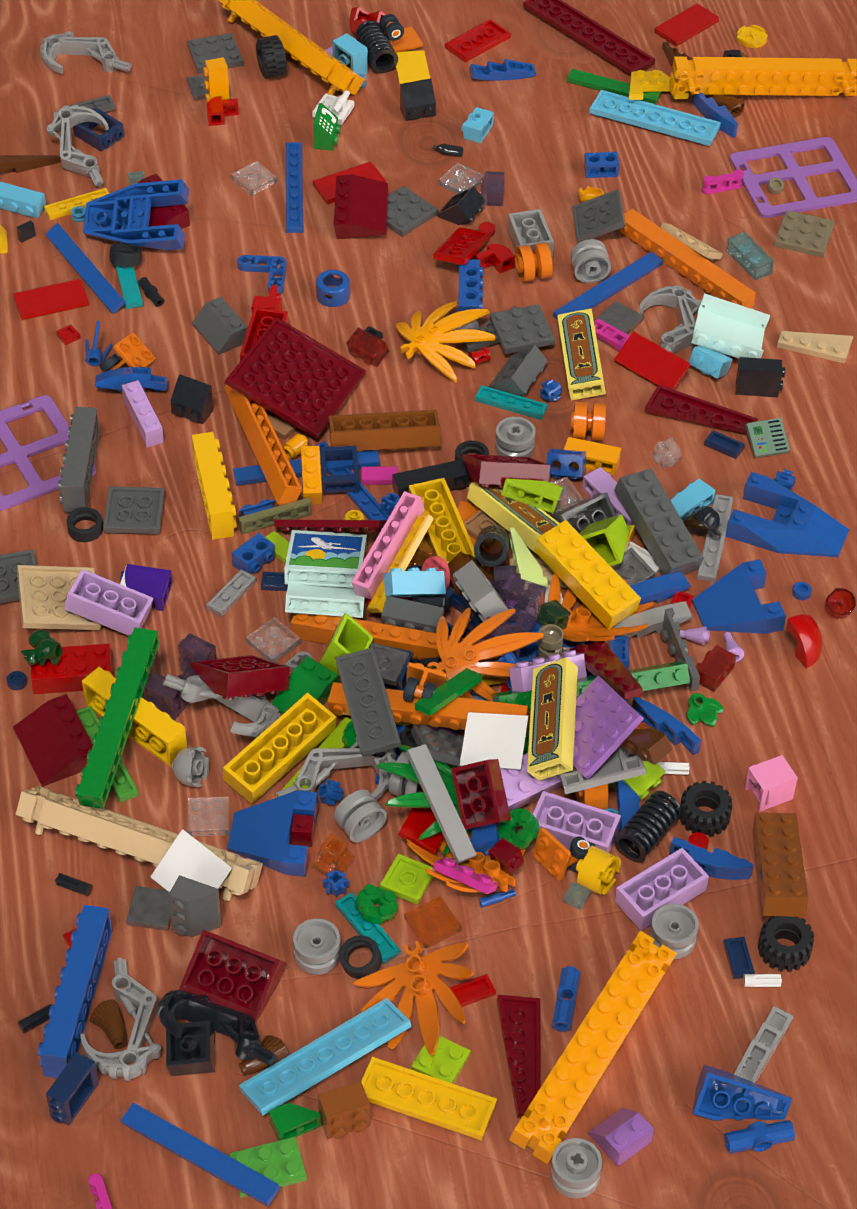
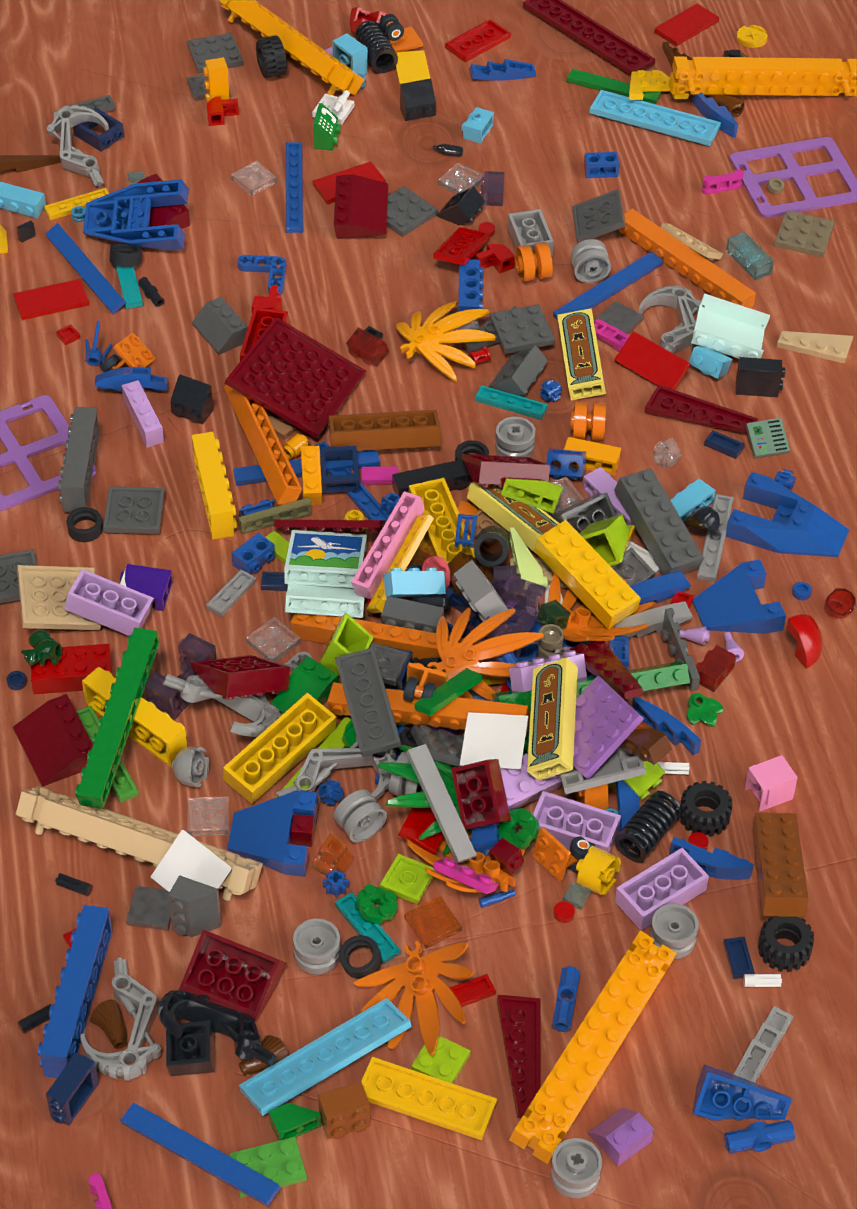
light grey piece [40,31,132,74] -> none
blue piece [316,270,350,307] -> none
light orange hair [578,186,604,203] -> none
none -> blue tile [455,514,477,548]
none -> red tile [553,901,575,923]

